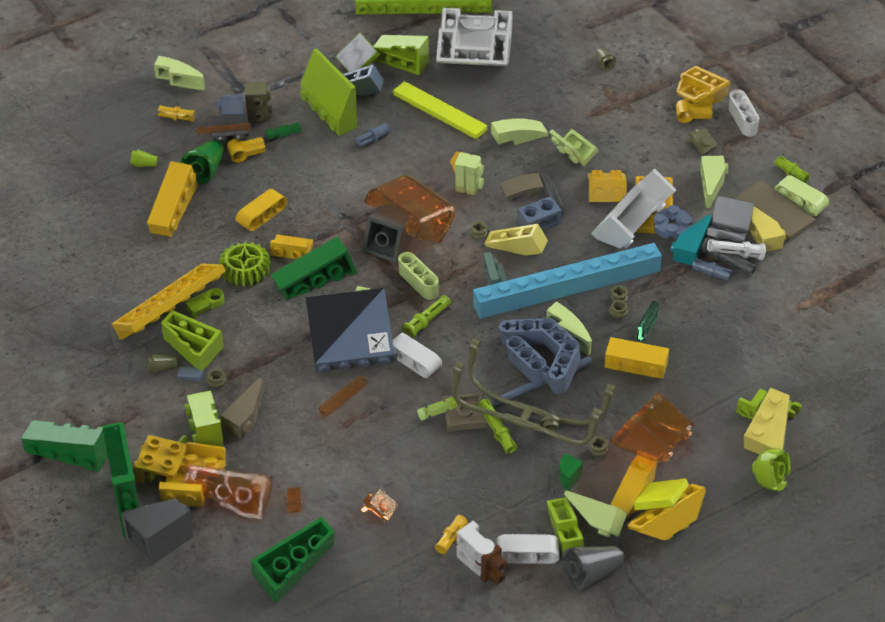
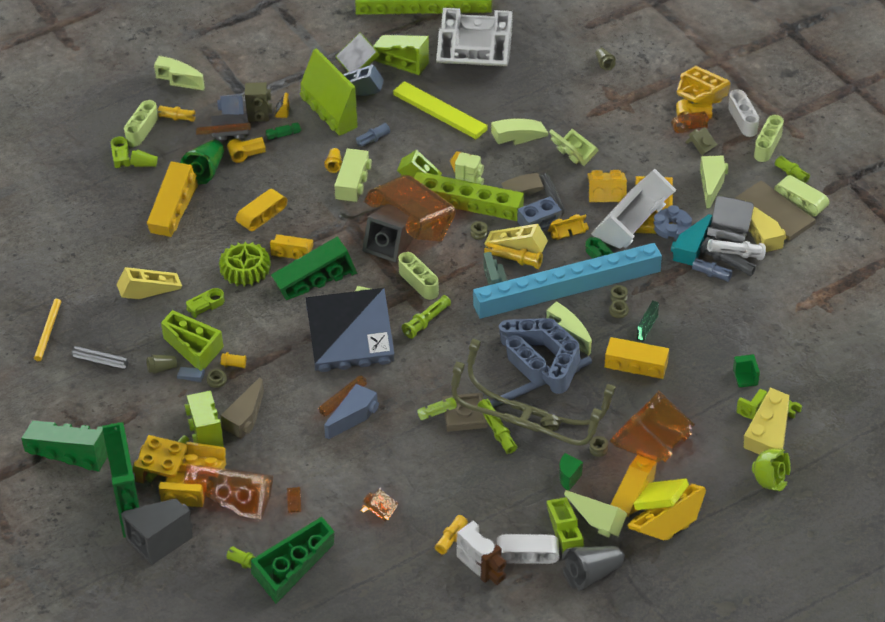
yellow bracket [111,263,226,340] -> none
white beam [392,333,442,378] -> none
none -> yellow bar [34,299,61,361]
none -> axle [72,346,129,369]
none -> lime piece [111,136,130,168]
none -> light yellow slope [117,267,182,299]
none -> yellowish green beam [124,100,158,147]
none -> yellow pin [221,352,247,368]
none -> lime pin [226,546,255,569]
none -> yellow slope [275,93,290,118]
none -> yellow cone [324,148,342,173]
none -> sand blue slope [324,384,379,439]
none -> yellowish green brick [335,148,372,202]
none -> lime slope [397,150,442,183]
none -> lime brick [410,171,524,221]
none -> yellow pin [484,242,543,269]
none -> yellow hinge [548,214,589,240]
none -> green beam [585,237,613,259]
none -> clear orange piece [671,111,709,133]
none -> green panel [733,354,760,388]
none -> yellowish green beam [754,115,784,162]

